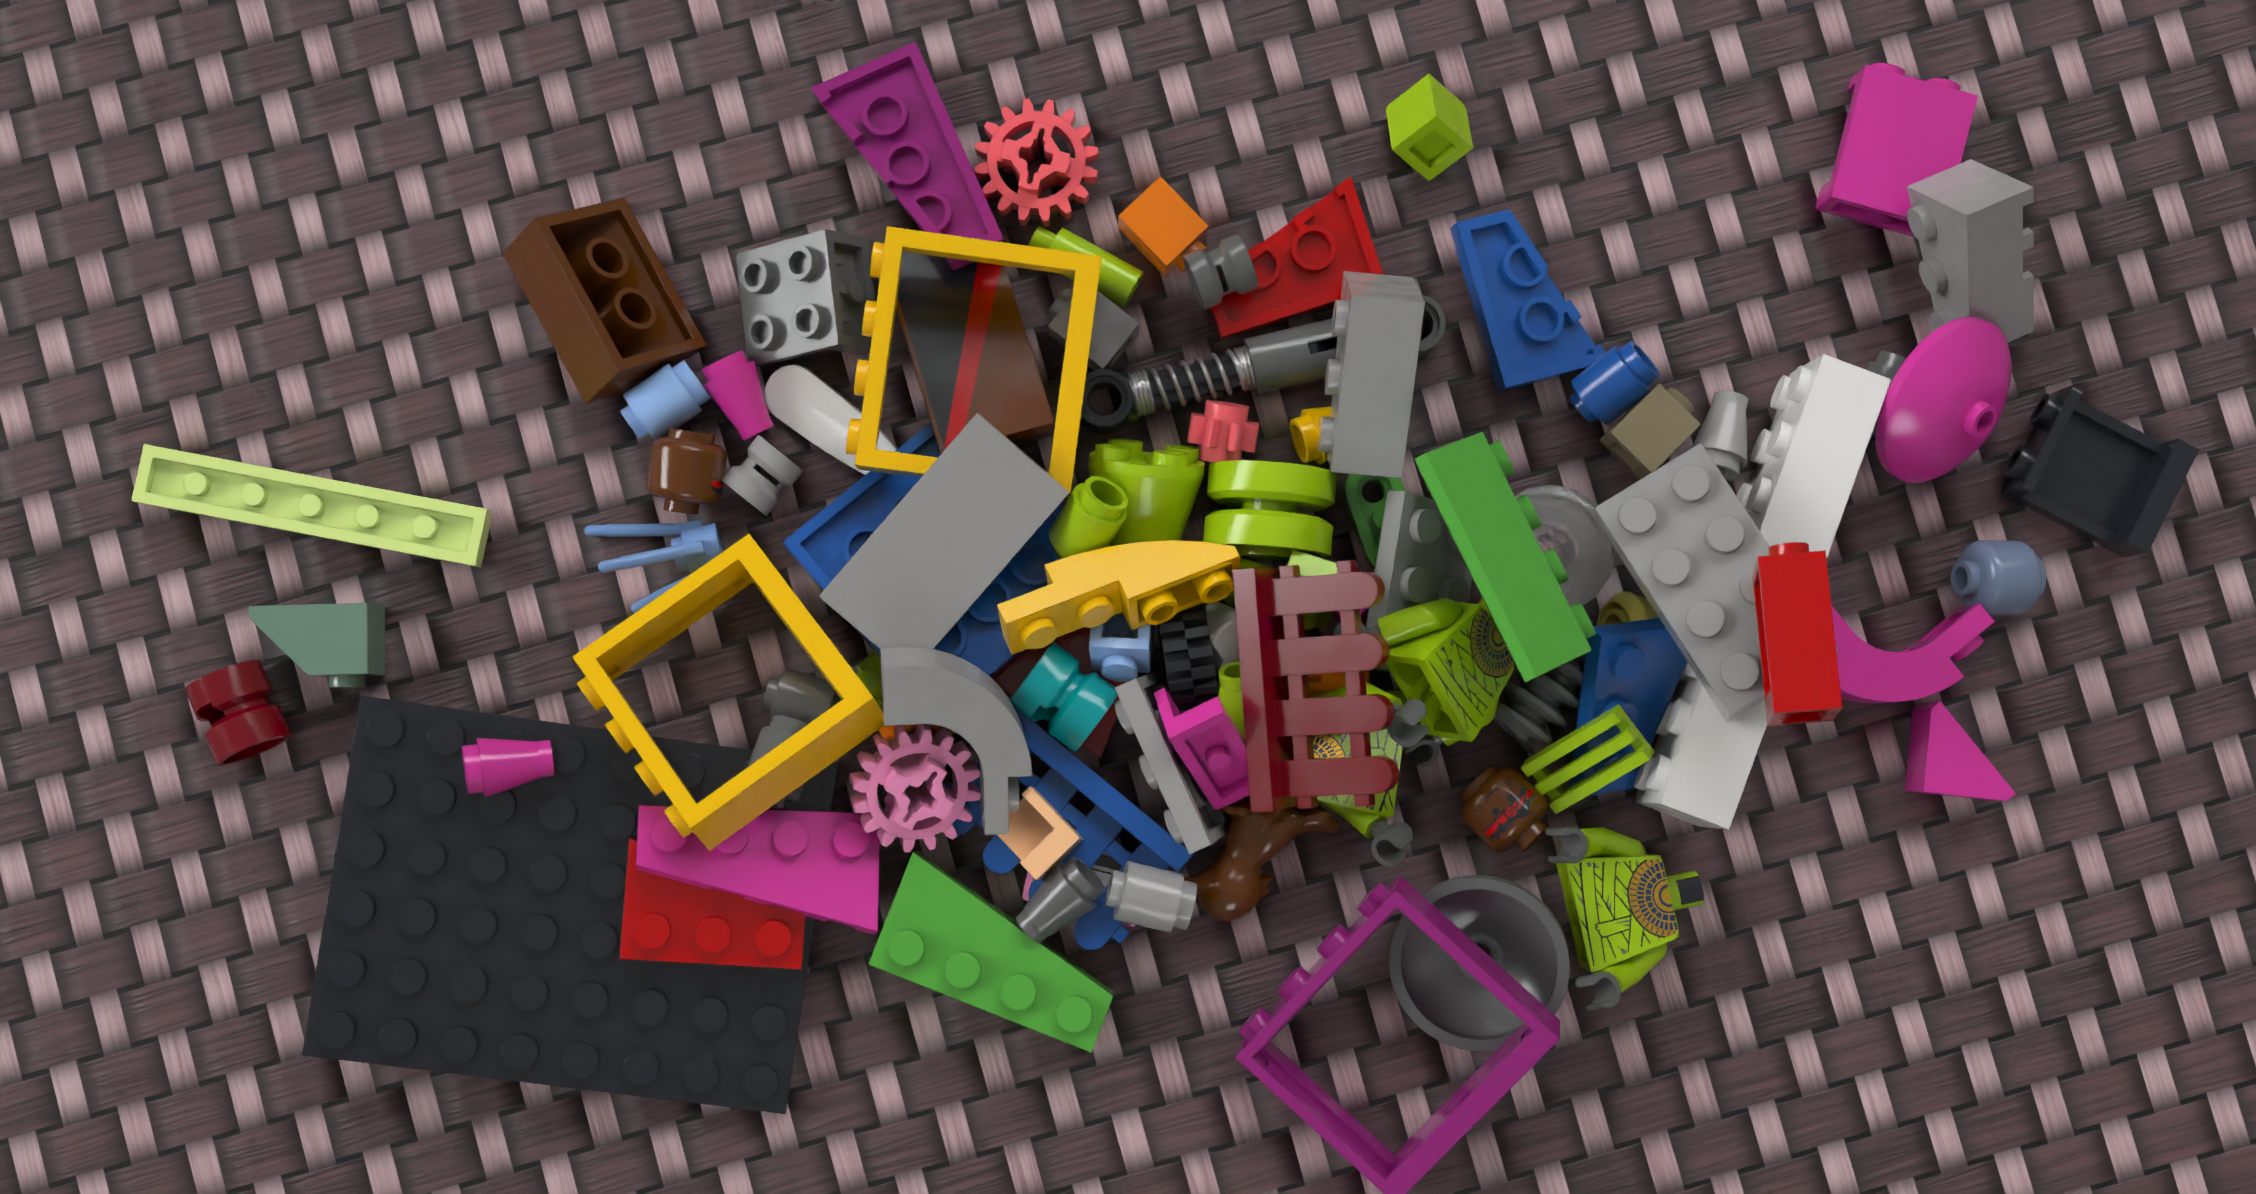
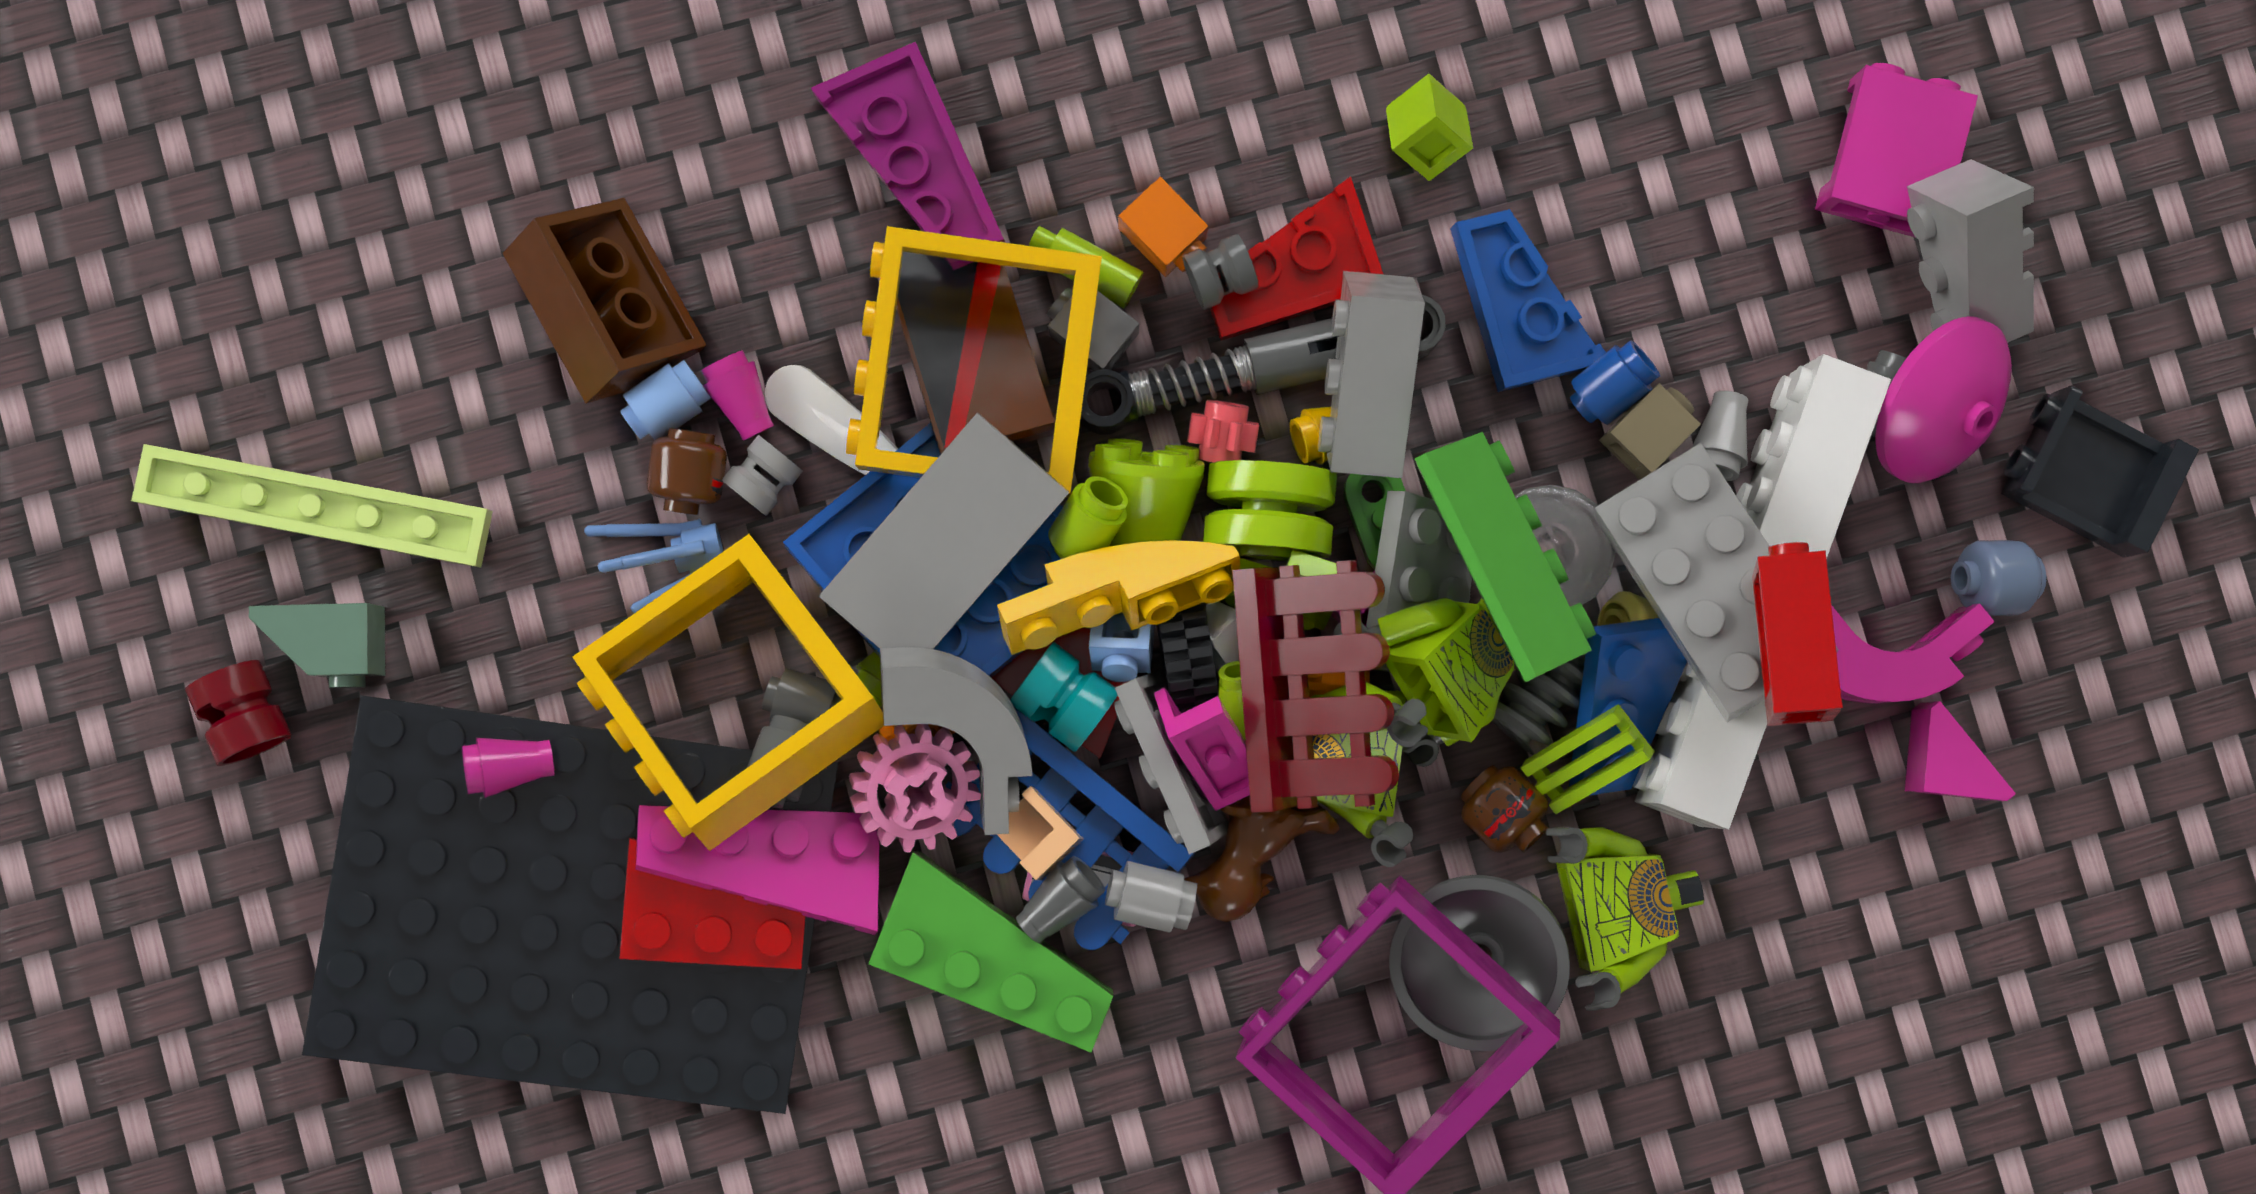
dark grey bracket [736,229,875,367] -> none
coral gear [974,99,1099,227] -> none

